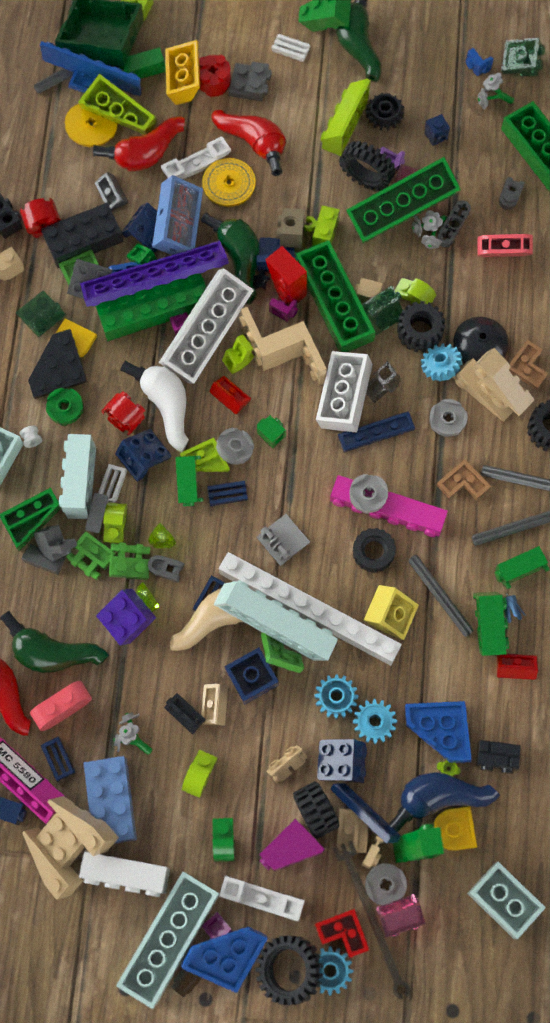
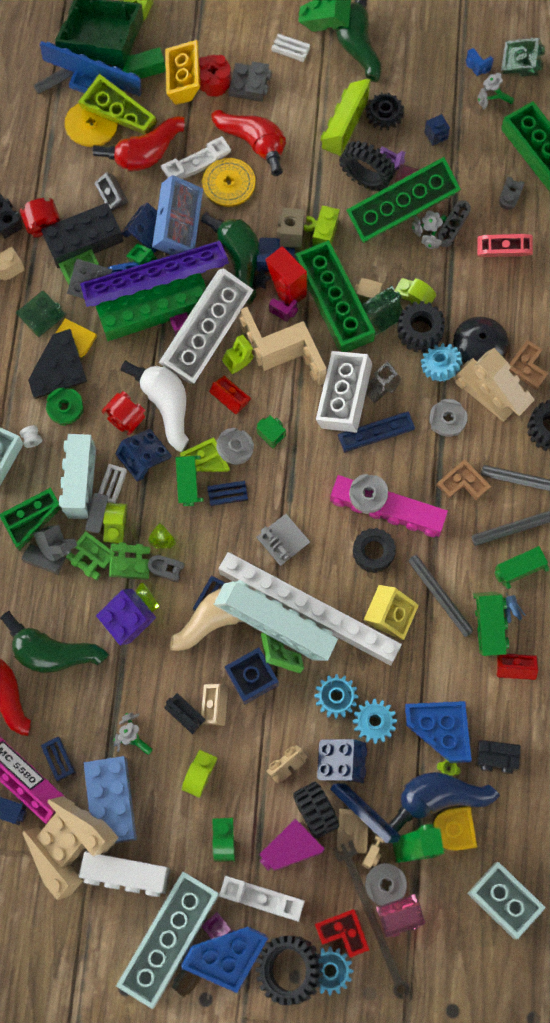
coral brick [30,681,92,731] -> none

